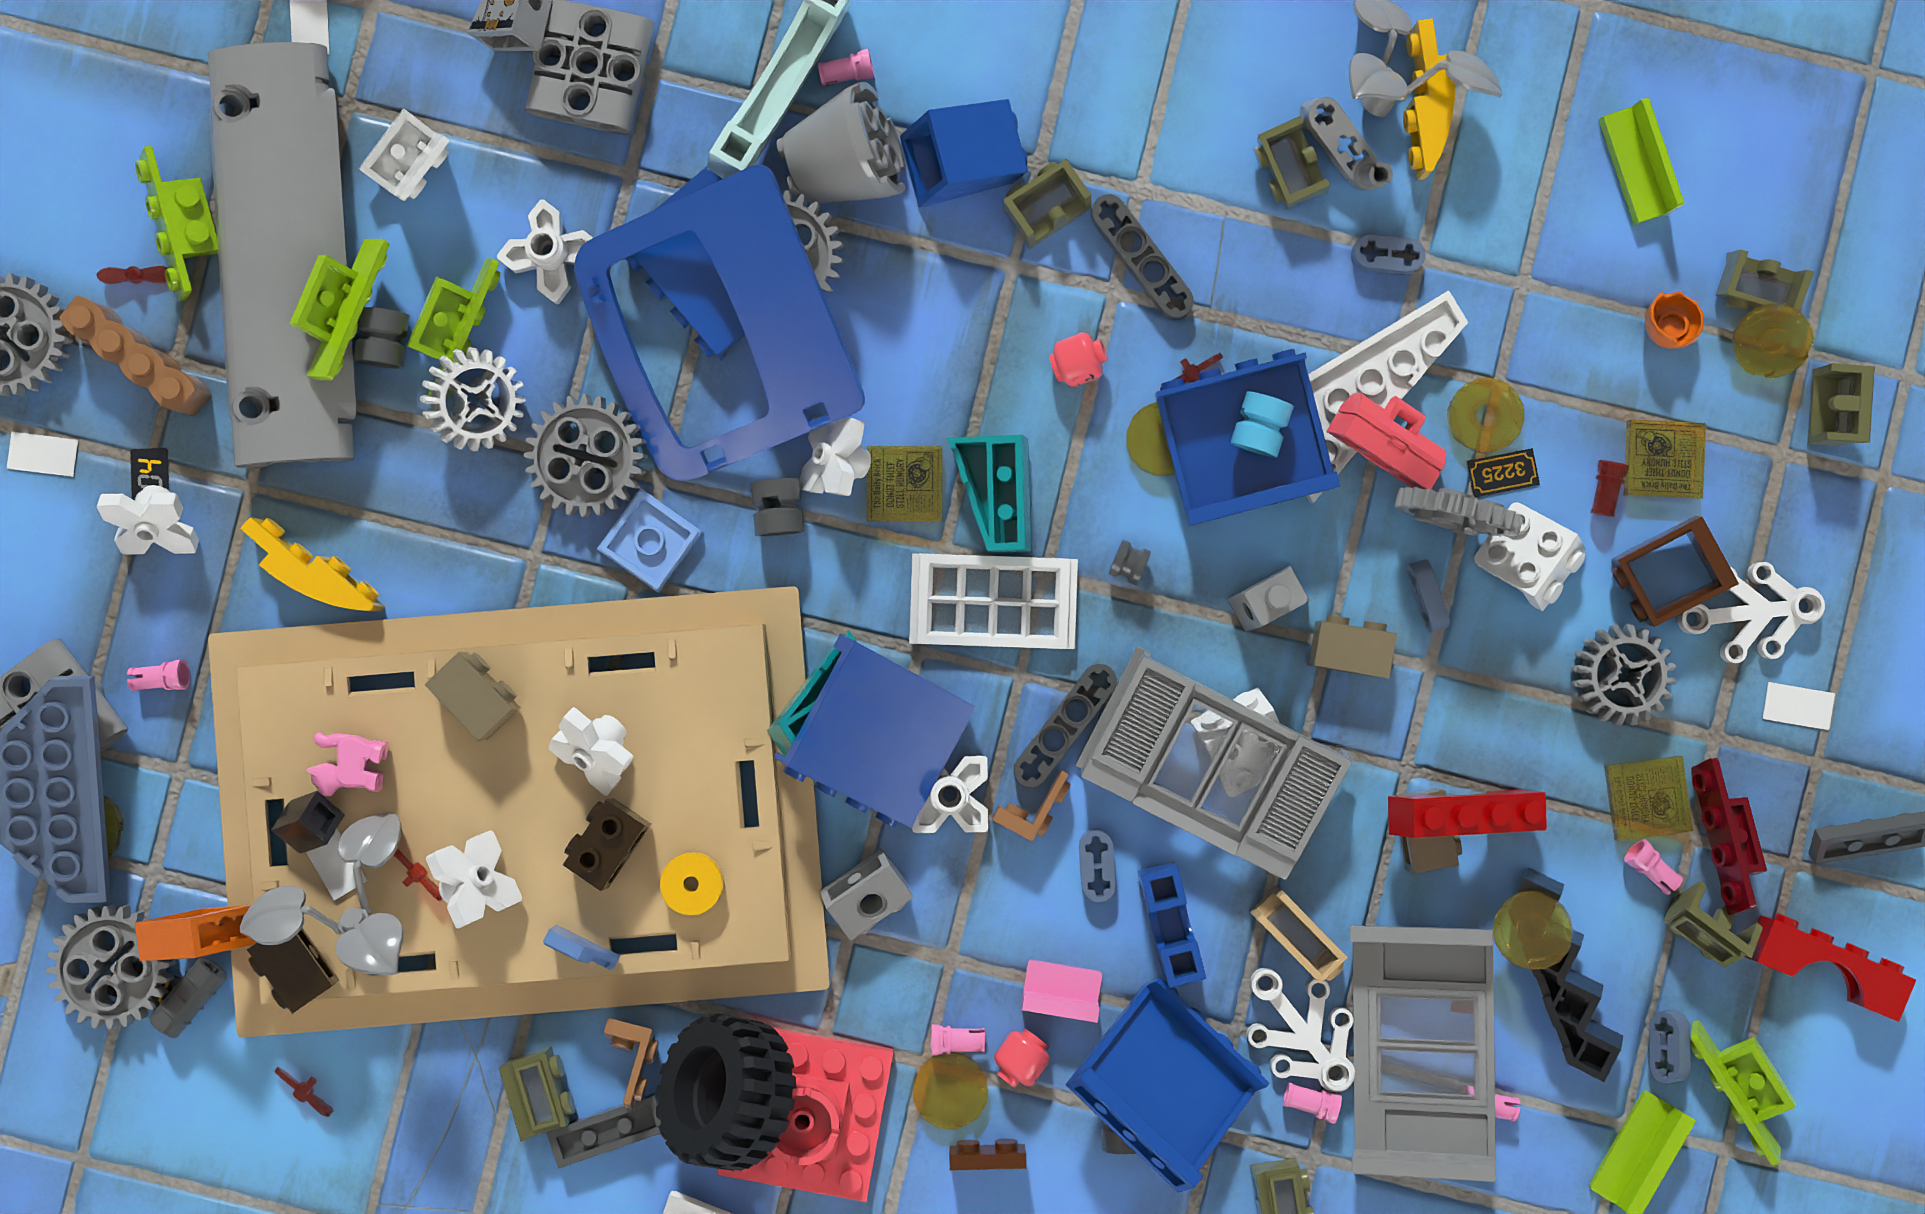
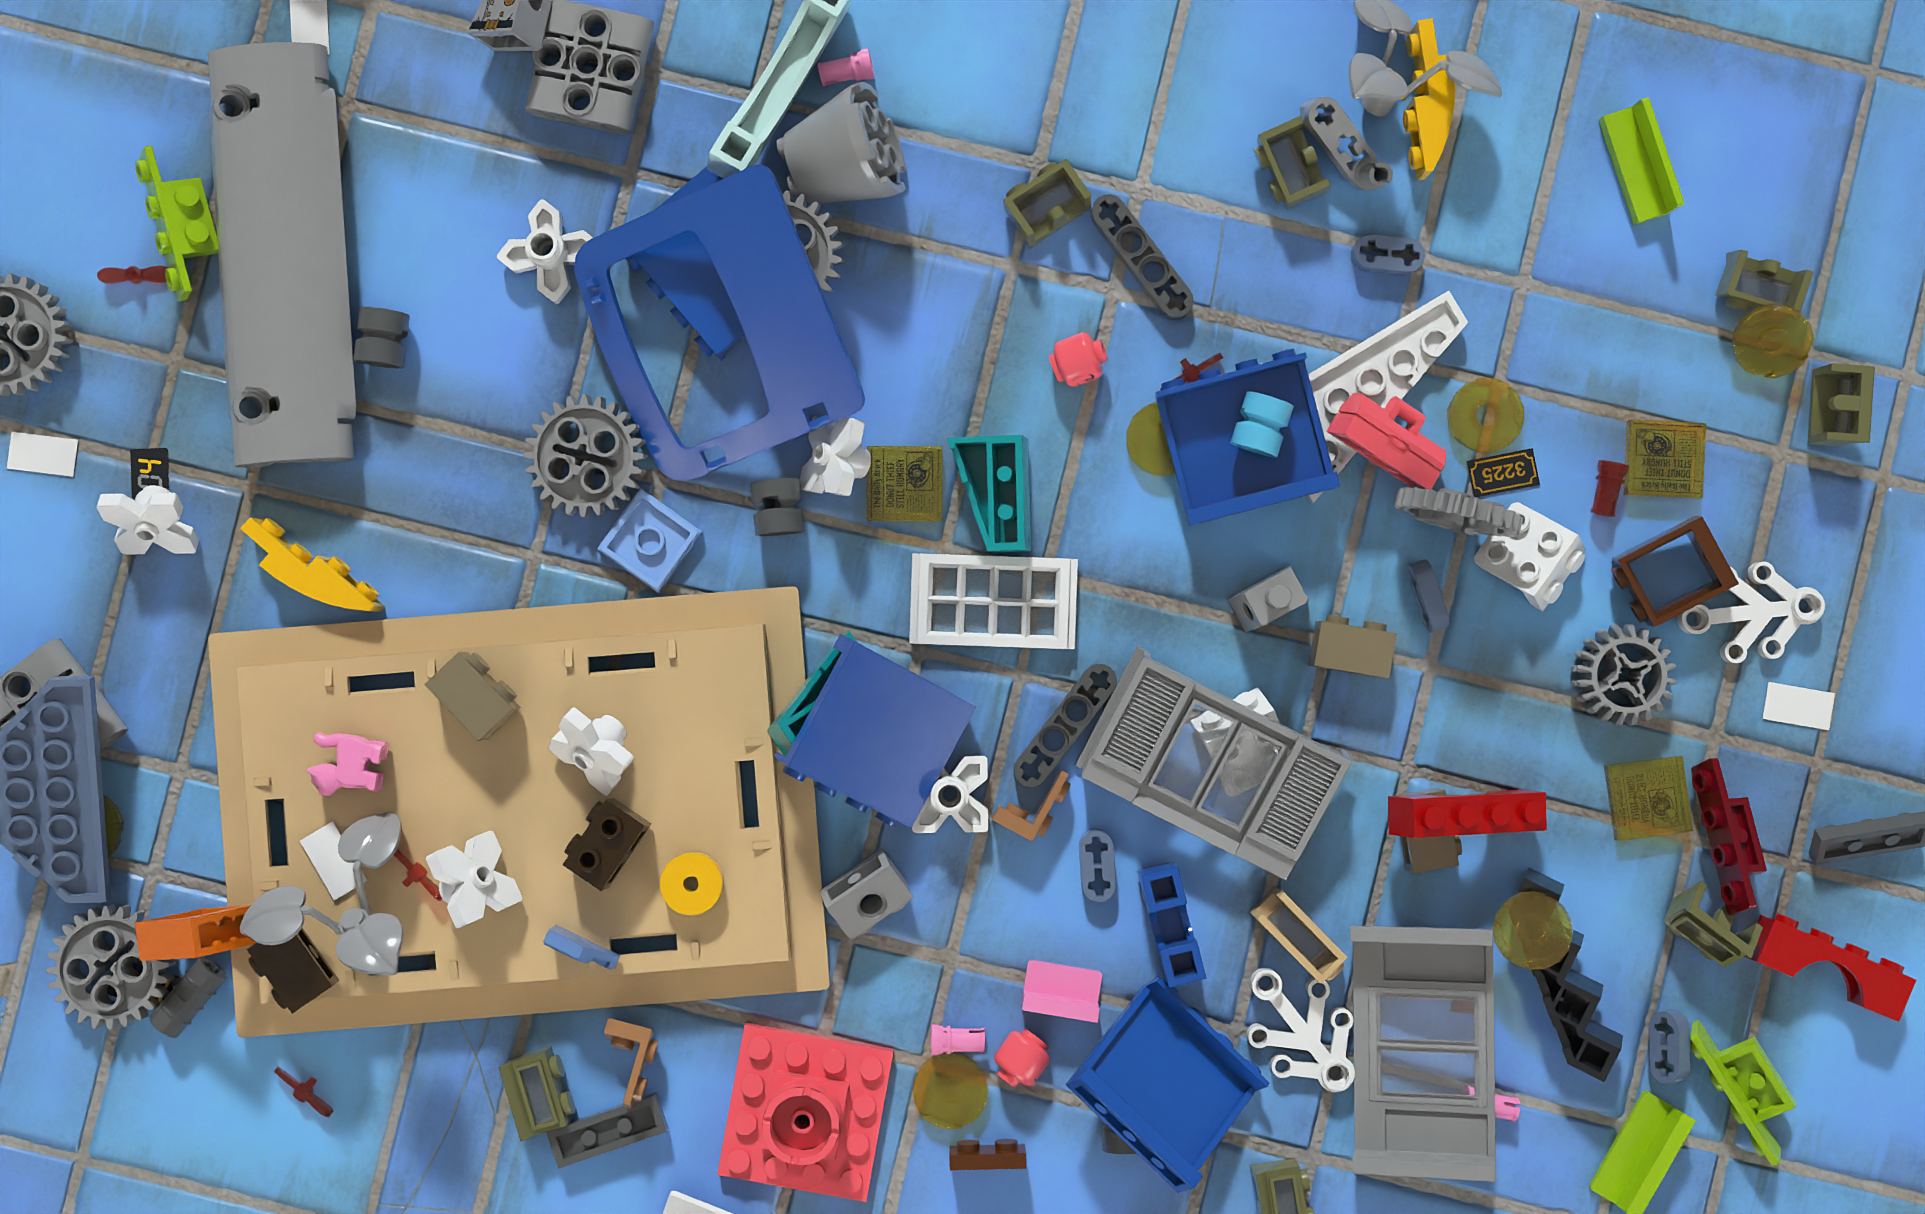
medium nougat brick [59,296,212,416] -> none
bright pink pin [127,659,190,691] -> none
black panel [271,791,345,853] -> none
lime bracket [289,239,390,381] -> none
white bracket [358,109,450,201] -> none
lime bracket [406,258,500,396] -> none
white gear [420,347,526,451] -> none
black tyre [656,1013,796,1171] -> none
blue slope [900,99,1028,208] -> none
dark grey wheel [1108,540,1151,586] -> none
bright pink pin [1283,1082,1342,1124] -> none
bright pink pin [1624,839,1683,895] -> none
orange hair [1644,291,1704,349] -> none

